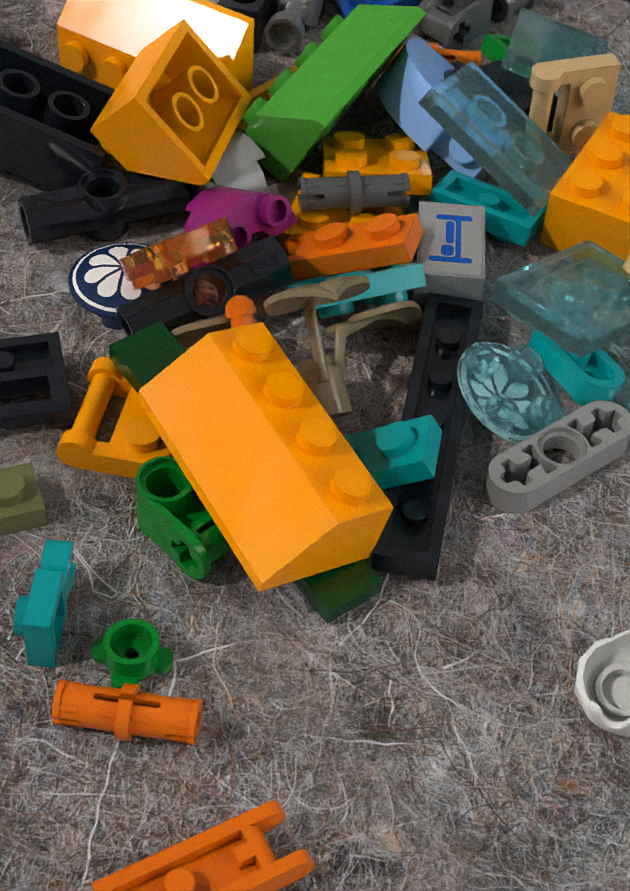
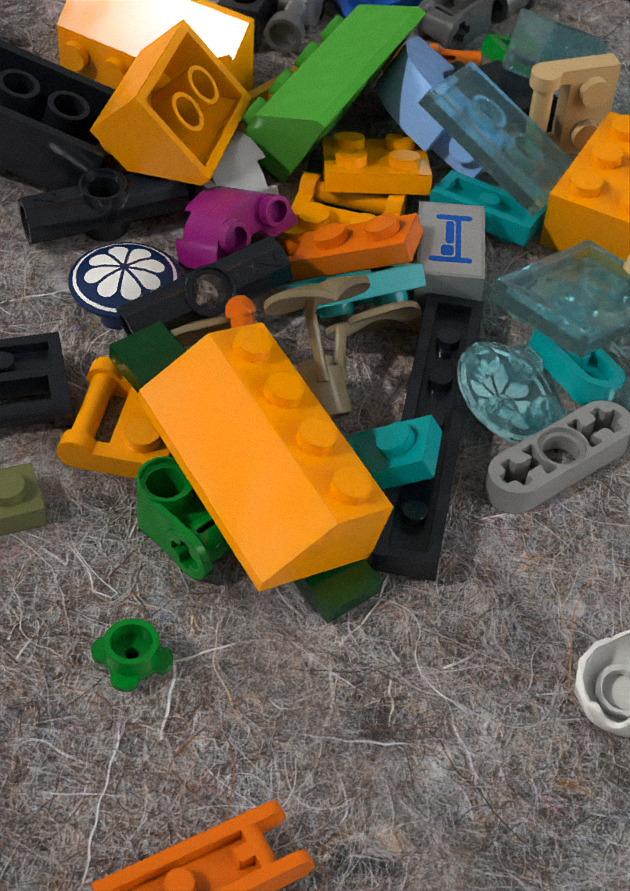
teal plate [13,539,76,668] -> none
orange pin [51,679,203,746] -> none
clear orange plate [119,216,238,290] -> none
dark grey pin [298,171,410,214] -> none

